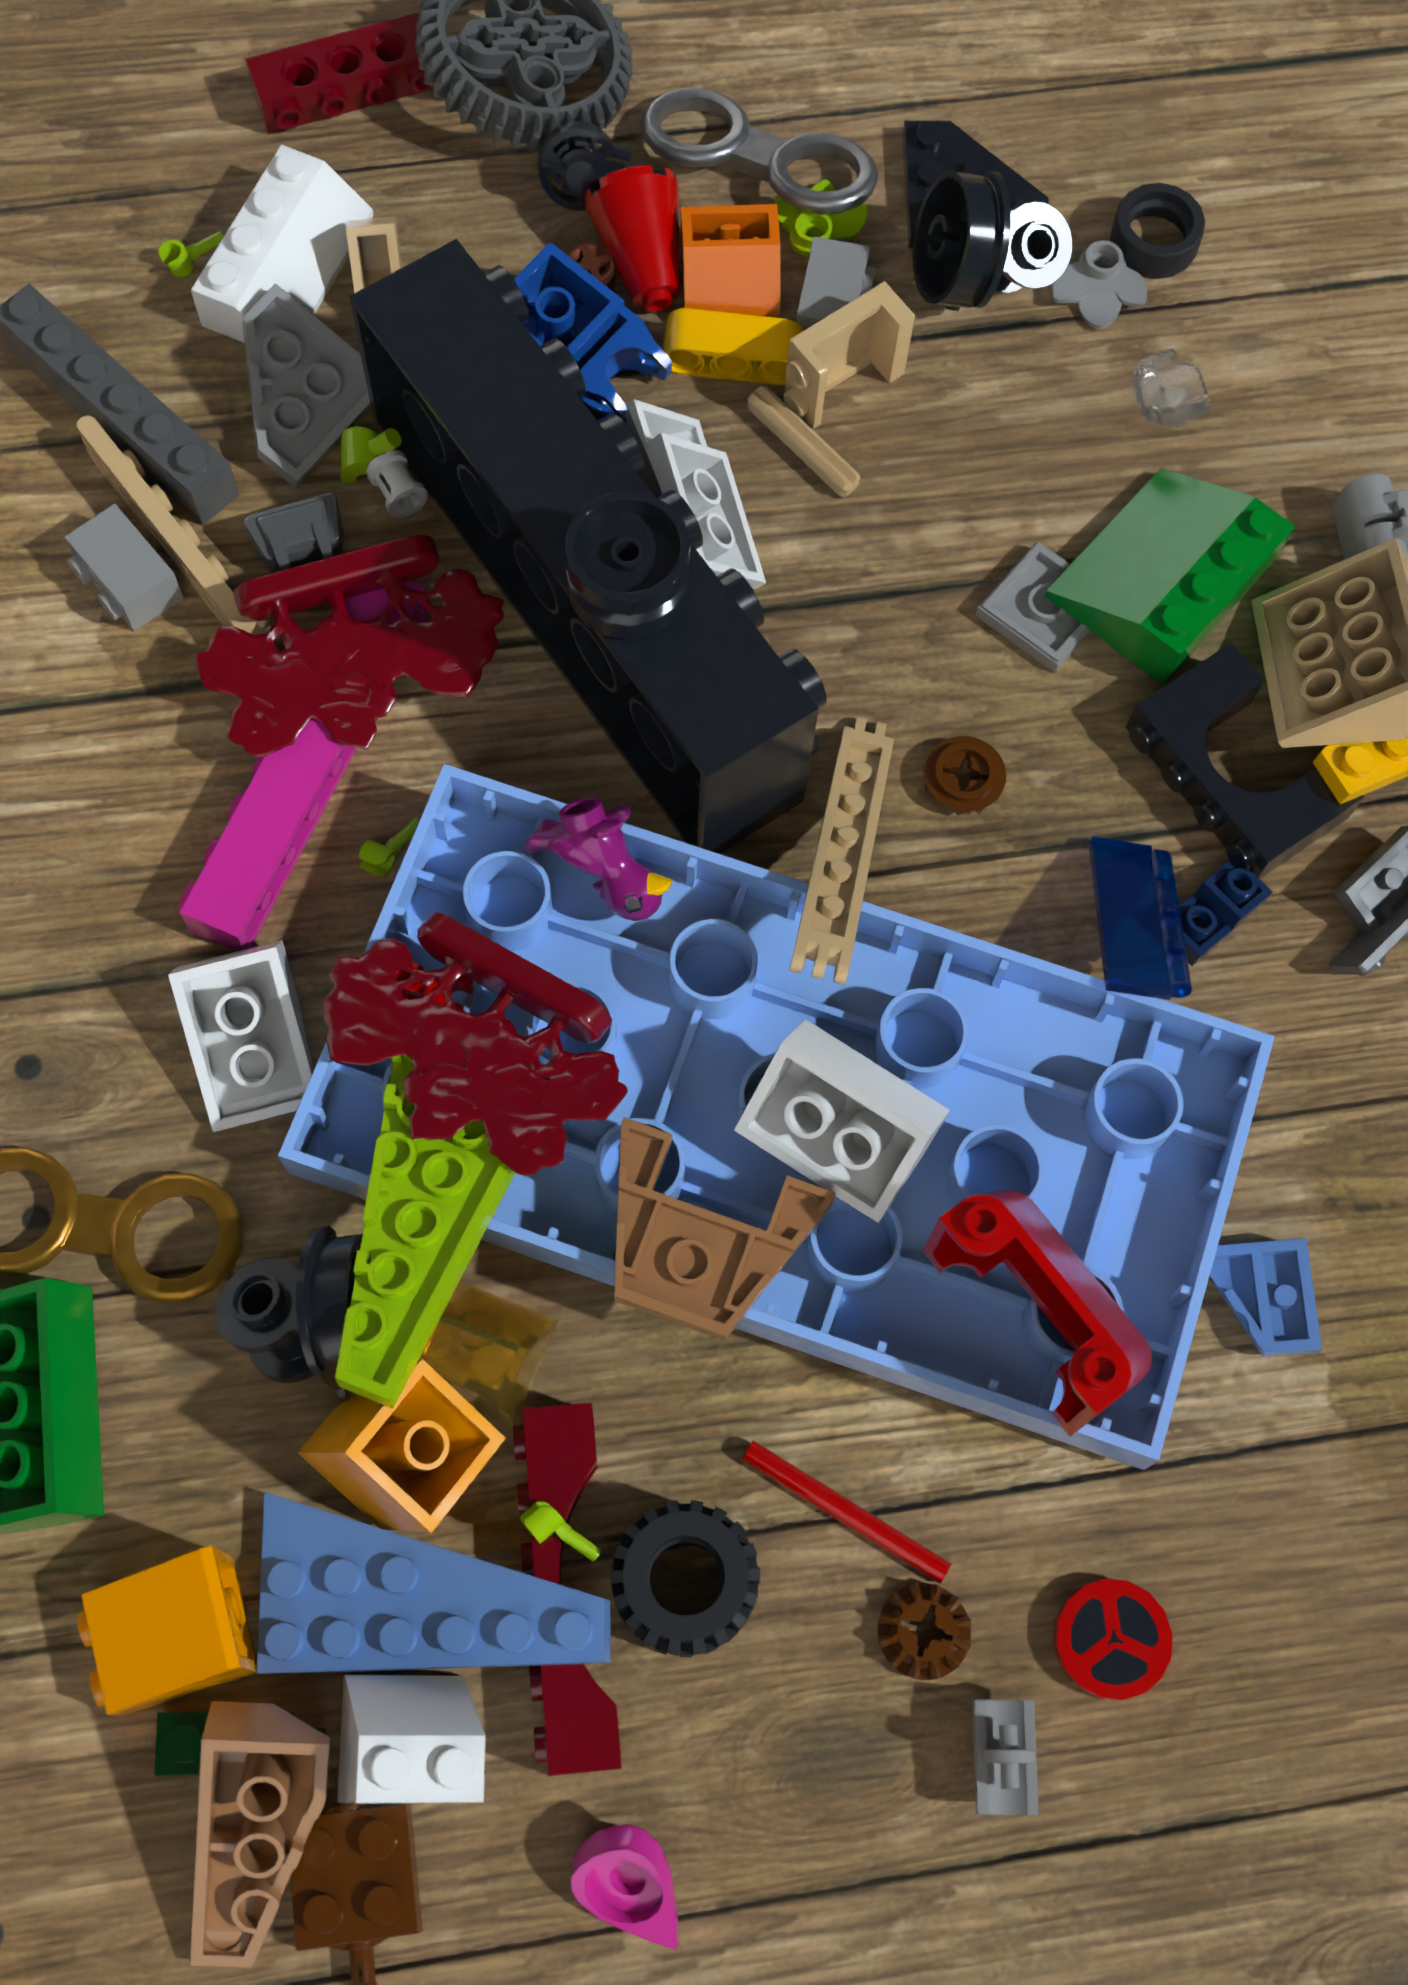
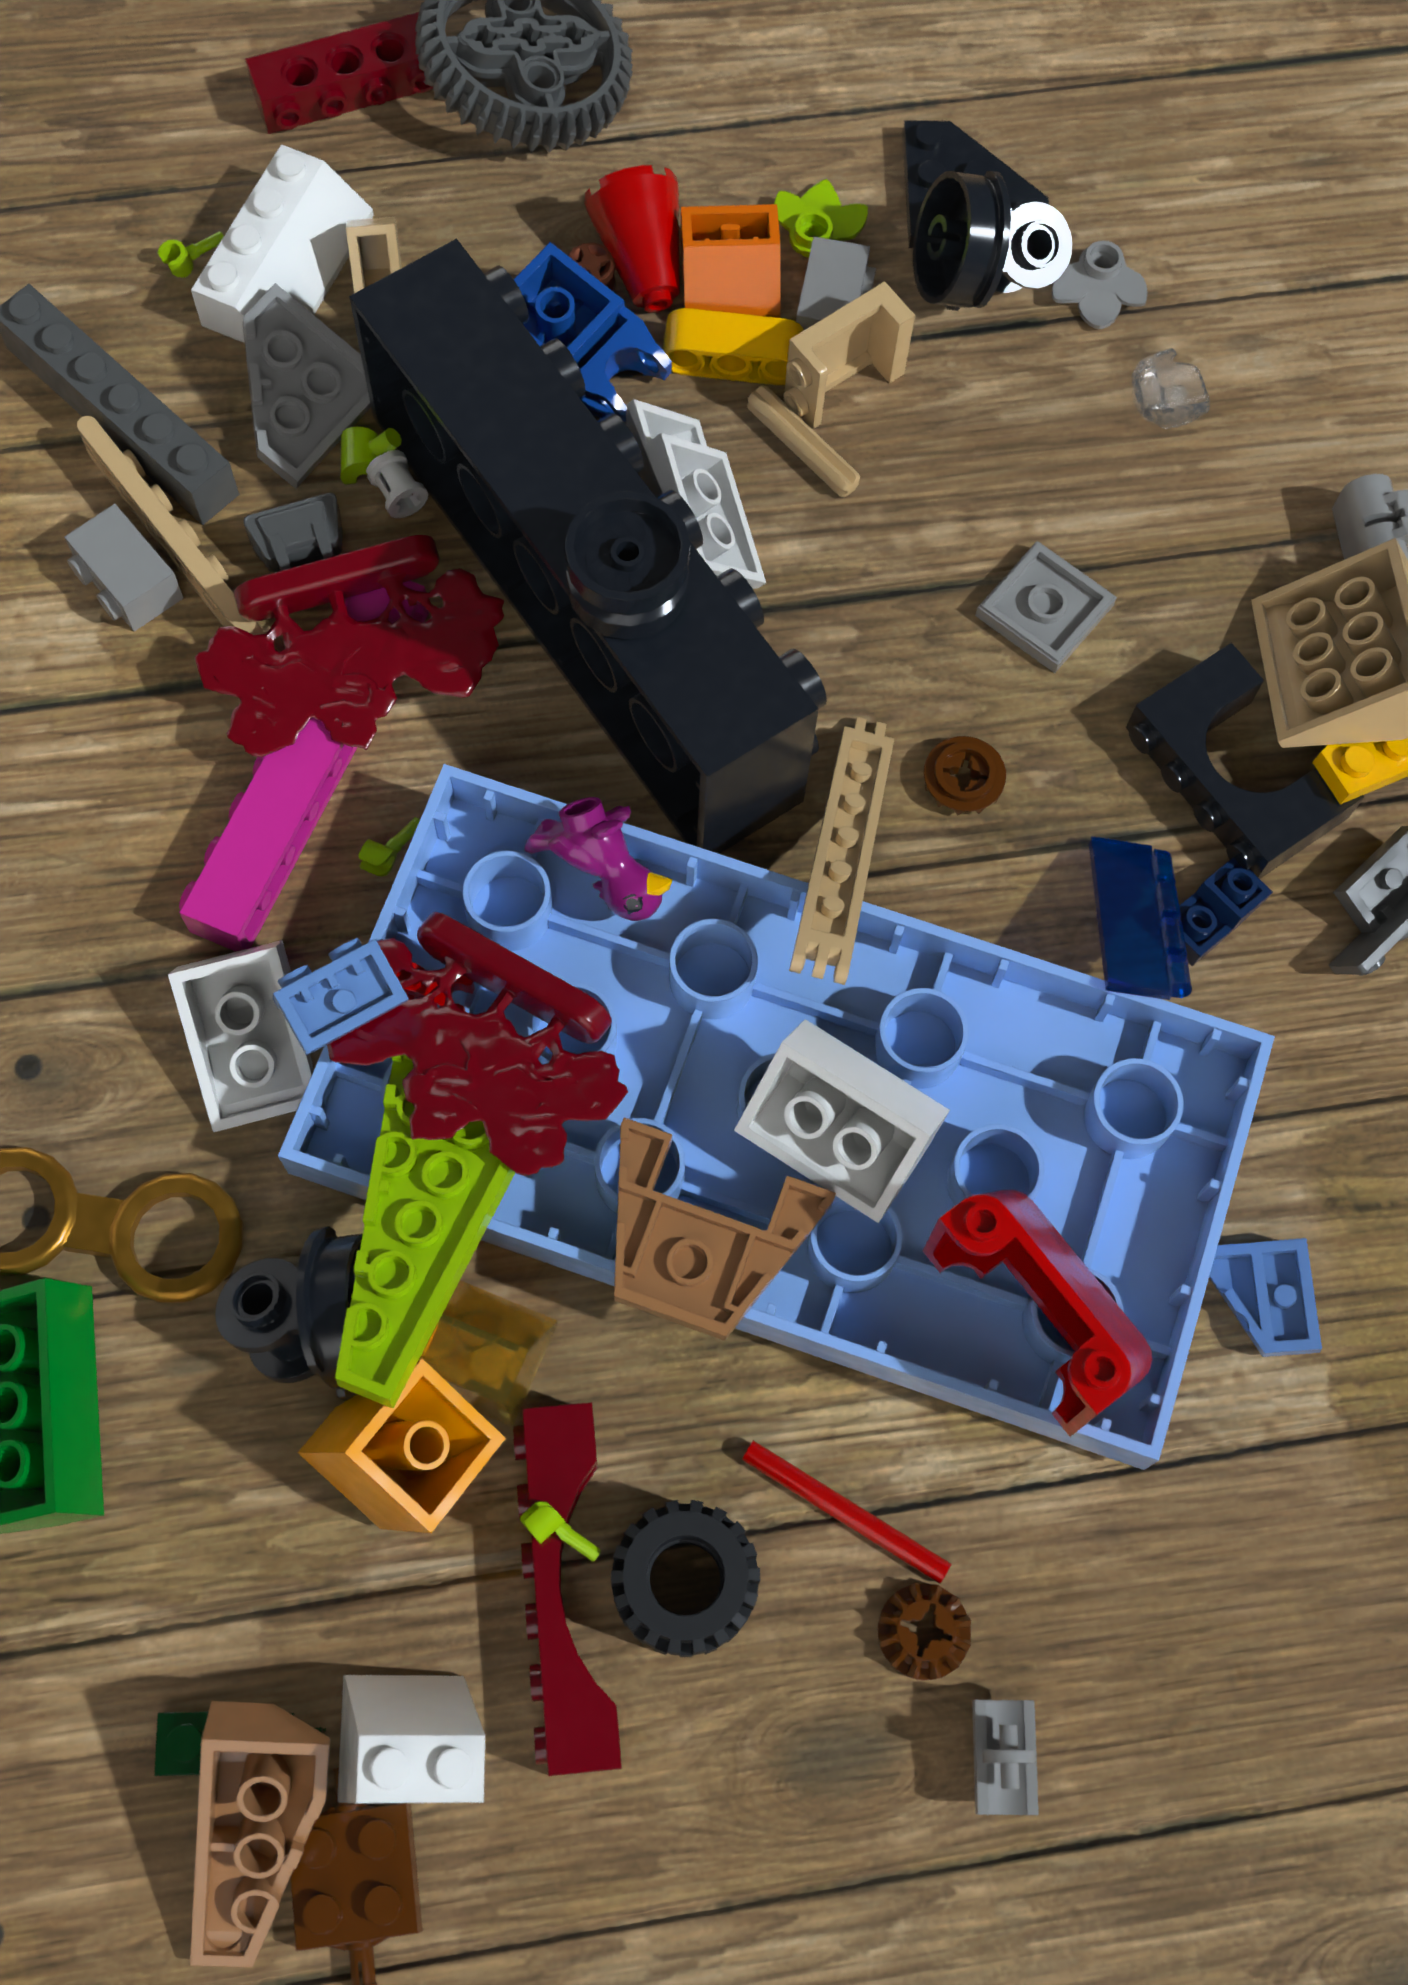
light orange slope [77,1545,257,1717] -> none
medium blue wing [257,1492,611,1675] -> none
black pin [538,121,666,211] -> none
dark pink piece [571,1824,679,1950] -> none
flat silver bar [640,88,878,214] -> none
green slope [1044,468,1296,686] -> none
red tile [1053,1579,1173,1701] -> none
black tyre [1110,183,1206,279] -> none
none -> medium blue bracket [273,938,409,1056]

